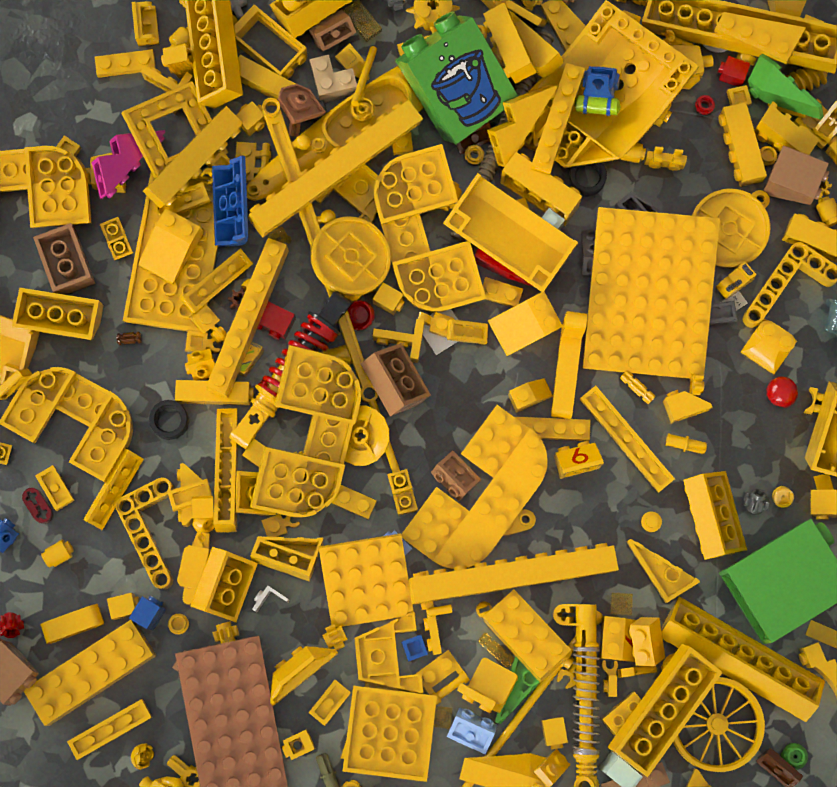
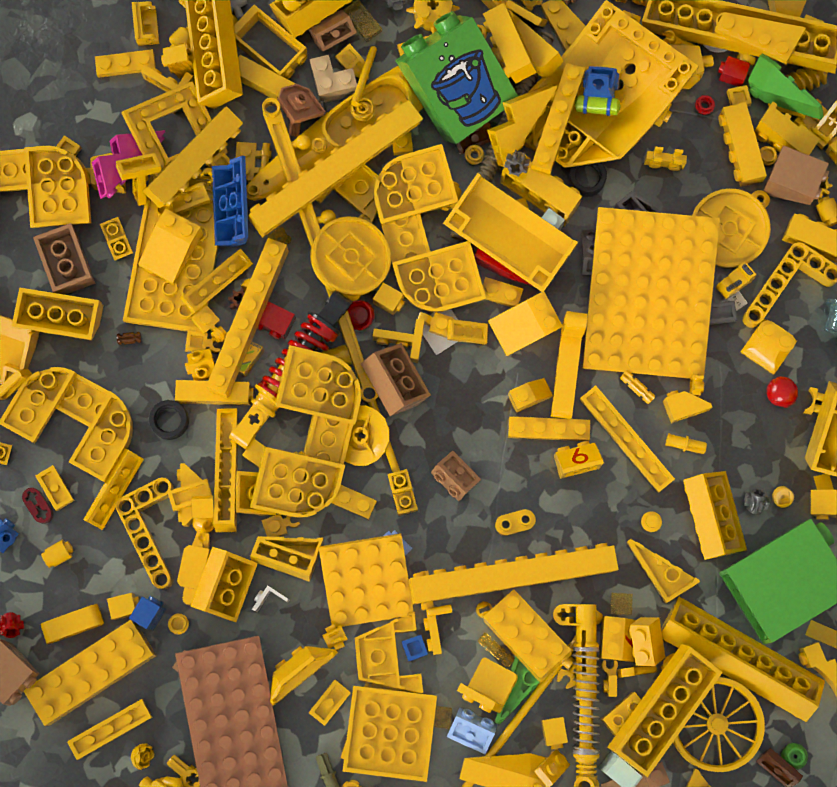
yellow gear [212,621,239,643] -> none
yellow brick [236,101,266,137] -> none
yellow brick [281,729,316,760] -> none
yellow plate [401,405,547,569] -> none
yellow plate [416,650,470,705] -> none
yellow brick [621,143,646,163] -> none
none -> yellow bracket [116,153,161,206]
none -> dark grey gear [504,150,530,177]

